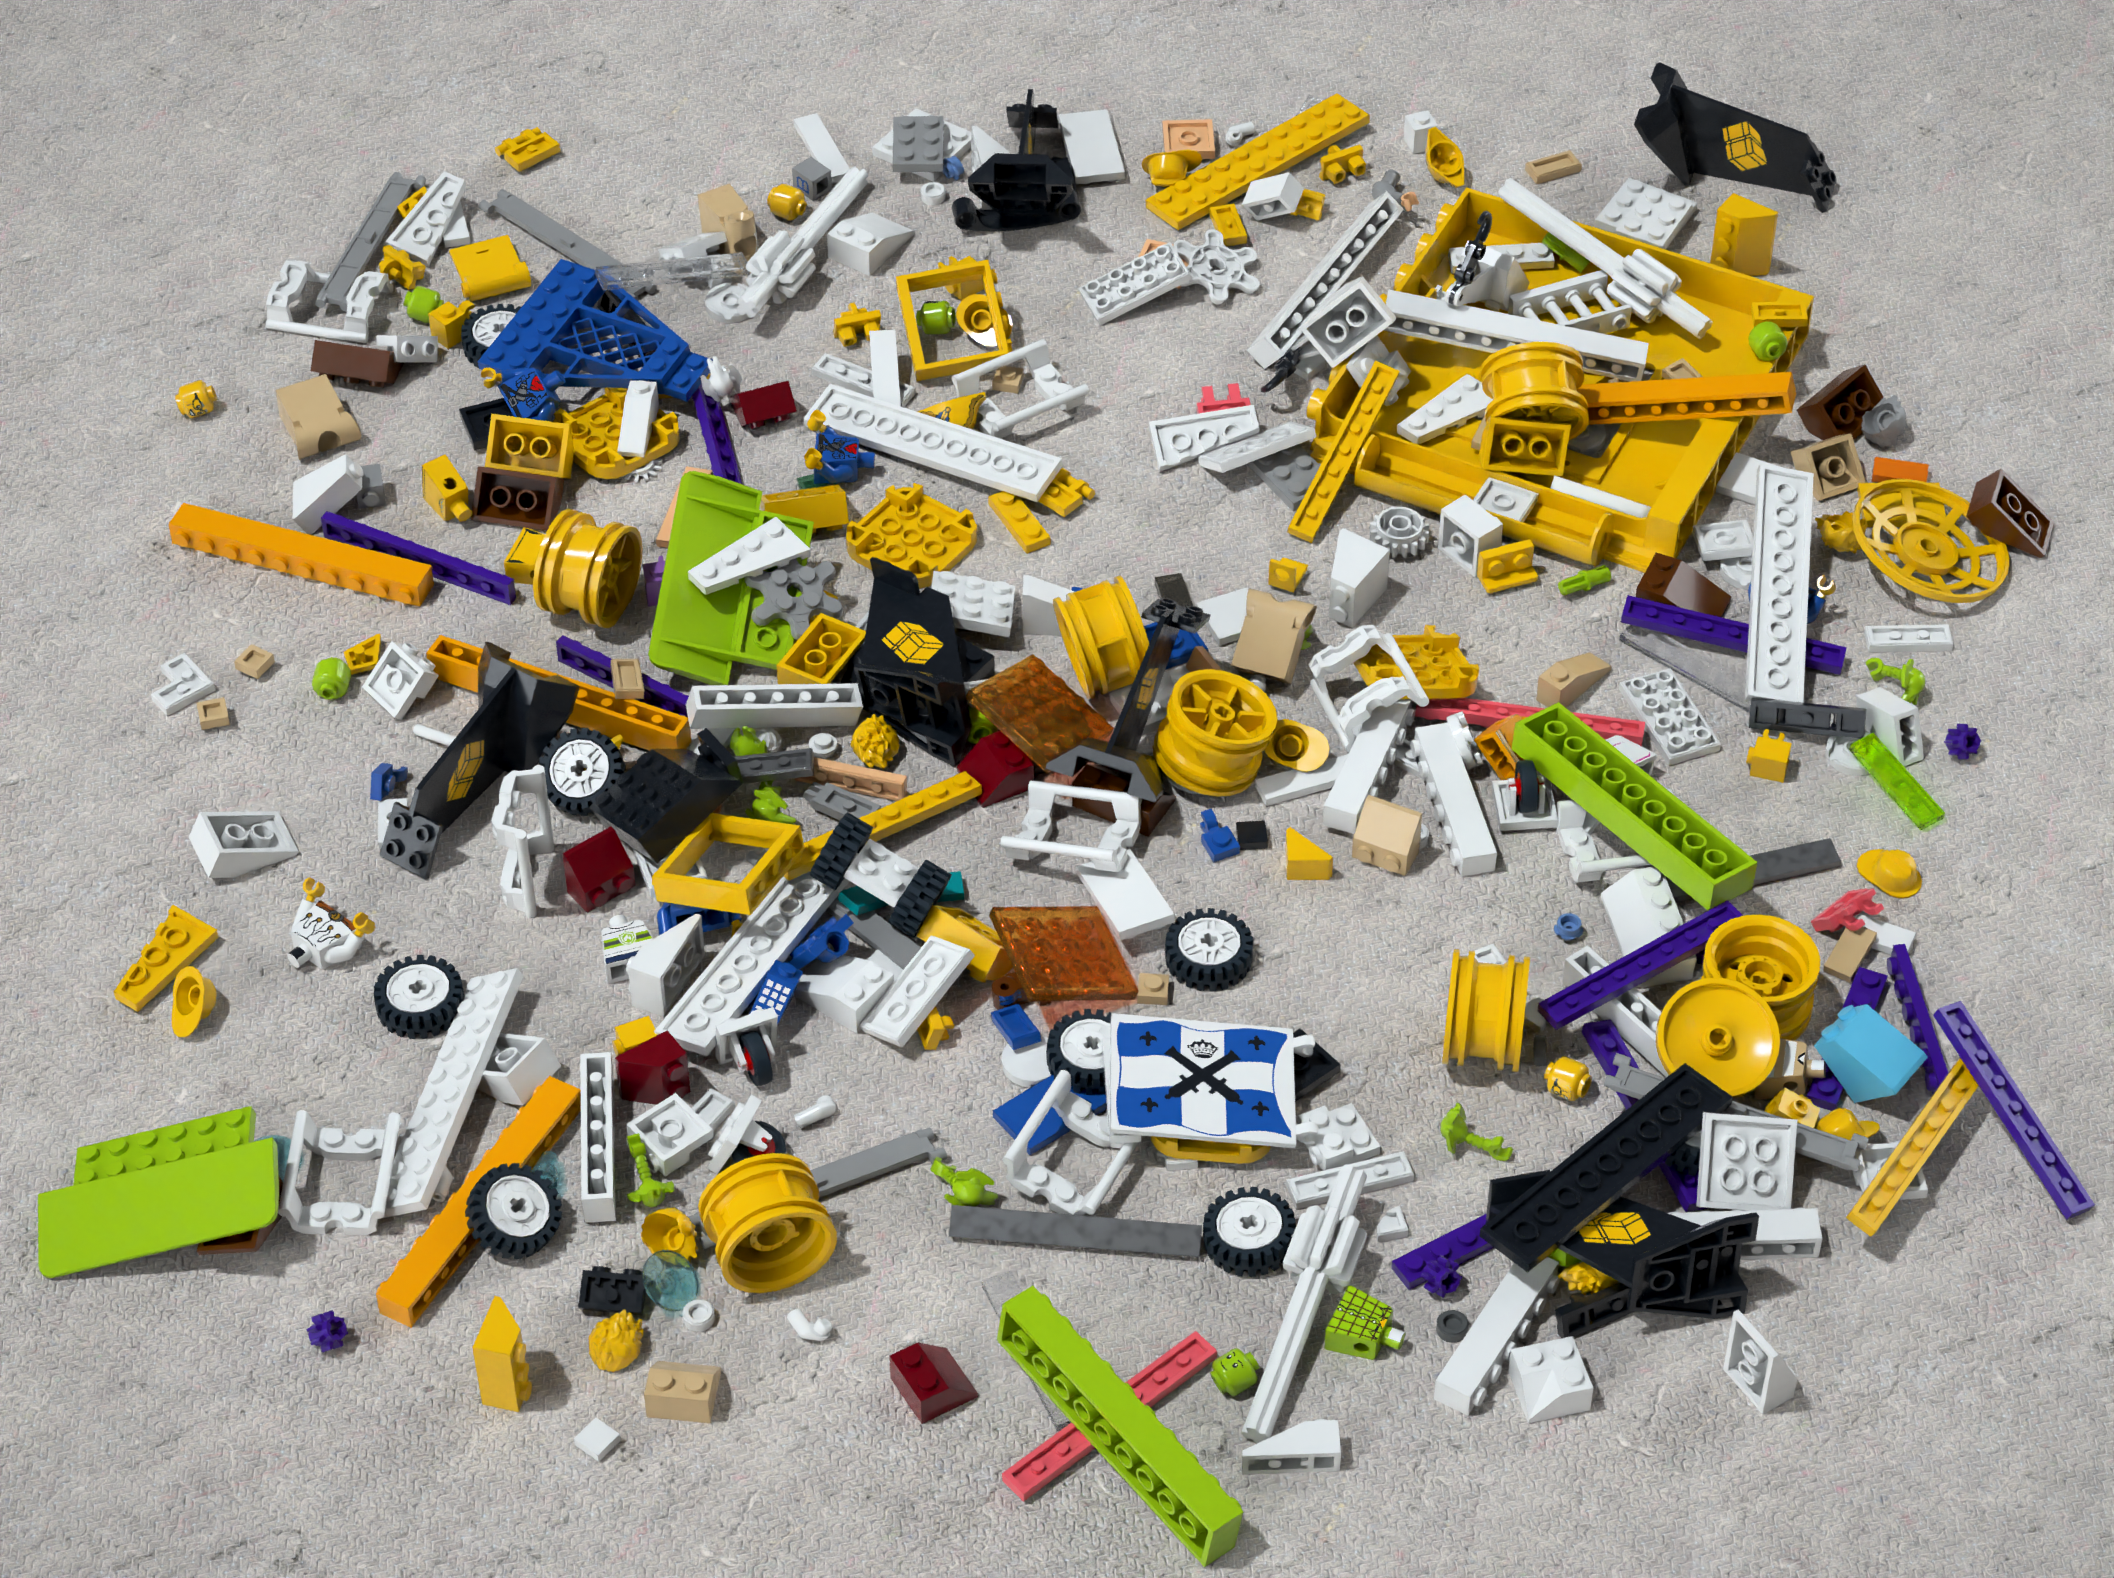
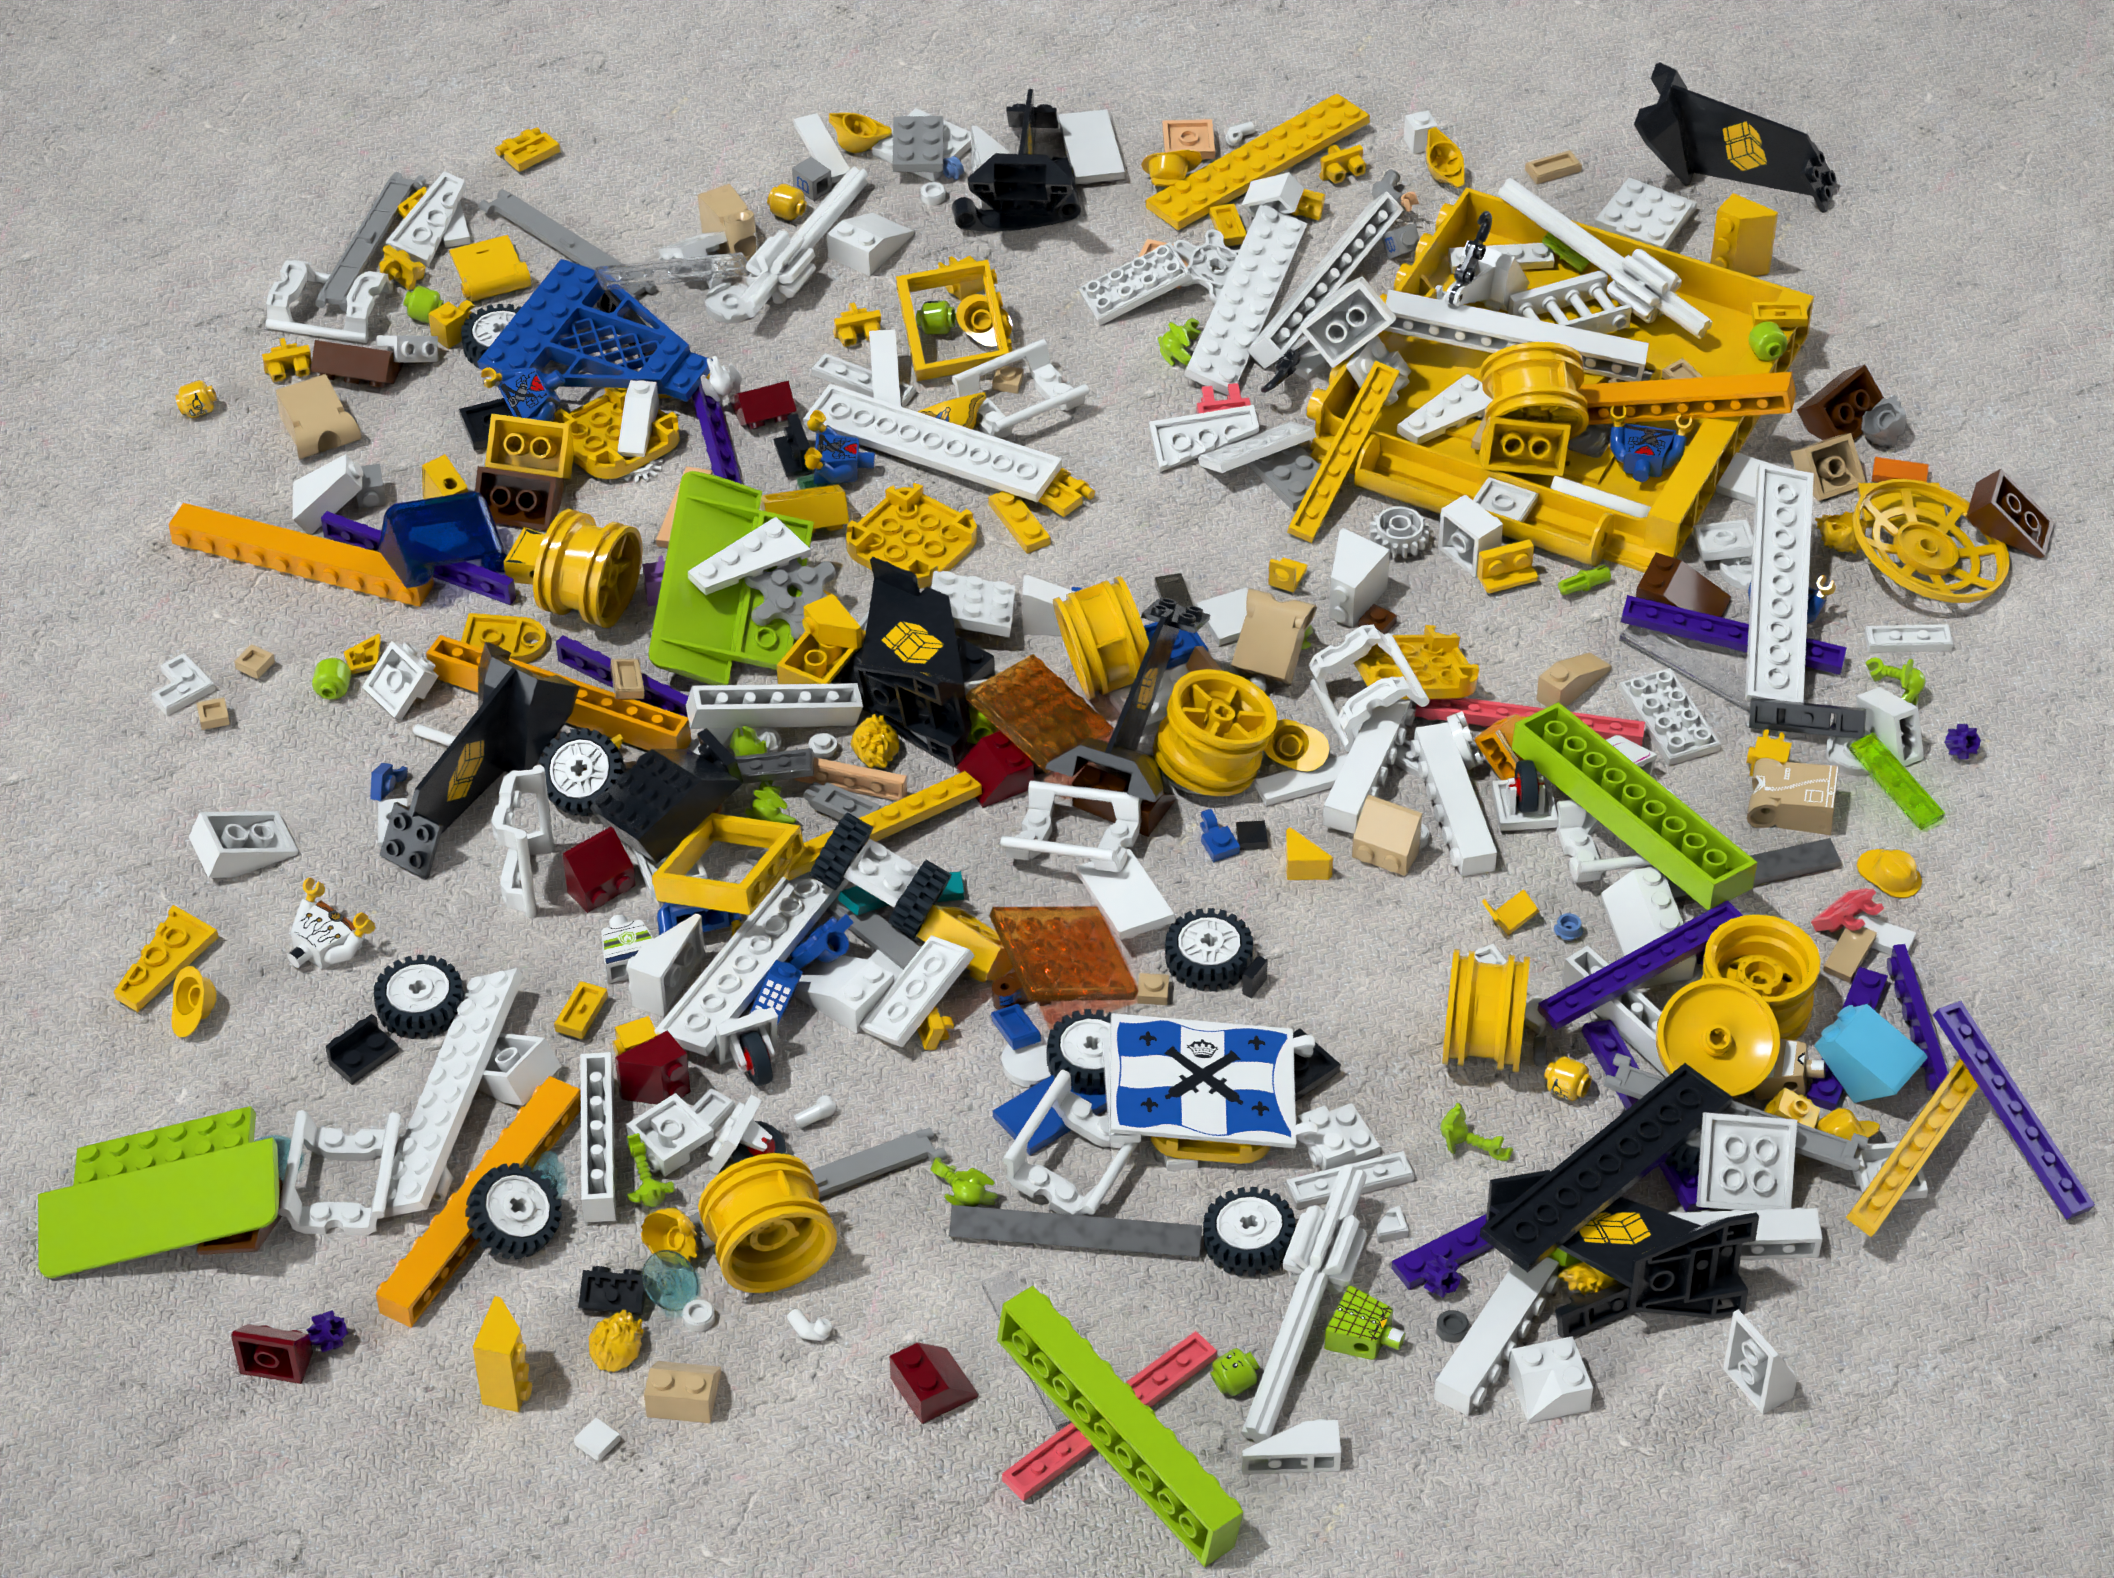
none -> dark red slope [231,1324,313,1384]
none -> yellow hips [262,338,312,382]
none -> black bracket [326,1014,399,1085]
none -> clear blue windscreen [378,492,507,588]
none -> yellow tile [461,613,547,663]
none -> yellow plate [554,981,608,1039]
none -> black bracket [774,413,812,477]
none -> yellow slope [802,594,862,649]
none -> yellow hat [828,113,892,153]
none -> lime piece [1158,318,1201,366]
none -> white plate [1183,204,1307,395]
none -> black tile [1242,956,1268,999]
none -> reddish brown plate [1358,604,1397,634]
none -> light grey brick [1381,223,1420,259]
none -> yellow bracket [1481,889,1540,936]
none -> blue torso [1610,406,1693,482]
none -> tan piece [1747,758,1839,835]

